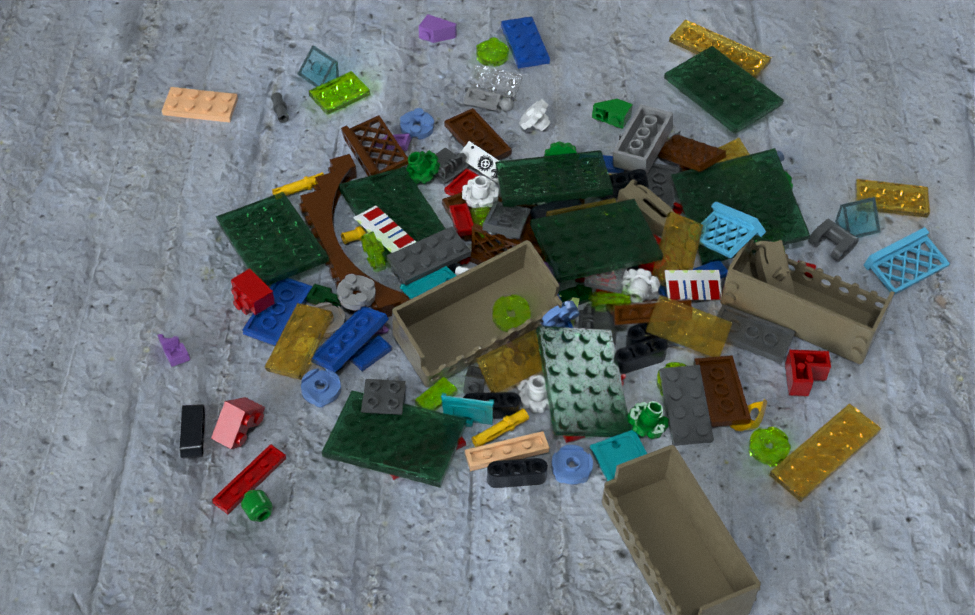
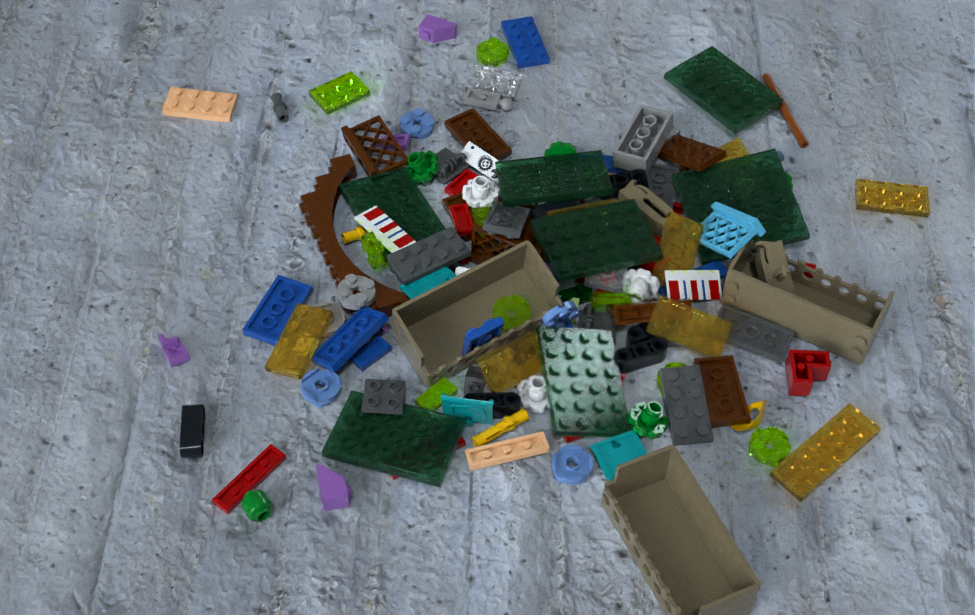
brick [211,397,265,449] -> none
clear green plate [216,192,329,286] -> none
red brick [231,268,274,315] -> none
yellow pin [272,172,324,200] -> none
clear light blue slope [297,45,339,91] -> none
dark green plate [306,284,342,308] -> none
black beam [487,458,548,488] -> none
white plant [519,99,550,131] -> none
green slope [592,99,633,129] -> none
clear yellow plate [669,19,771,80] -> none
dark grey connector [808,219,859,262] -> none
clear light blue slope [835,197,881,238] -> none
medium azure fence [864,227,950,295] -> none
none -> medium lavender slope [316,464,352,511]
none -> blue plate [461,317,504,355]
none -> dark orange piece [762,73,809,148]

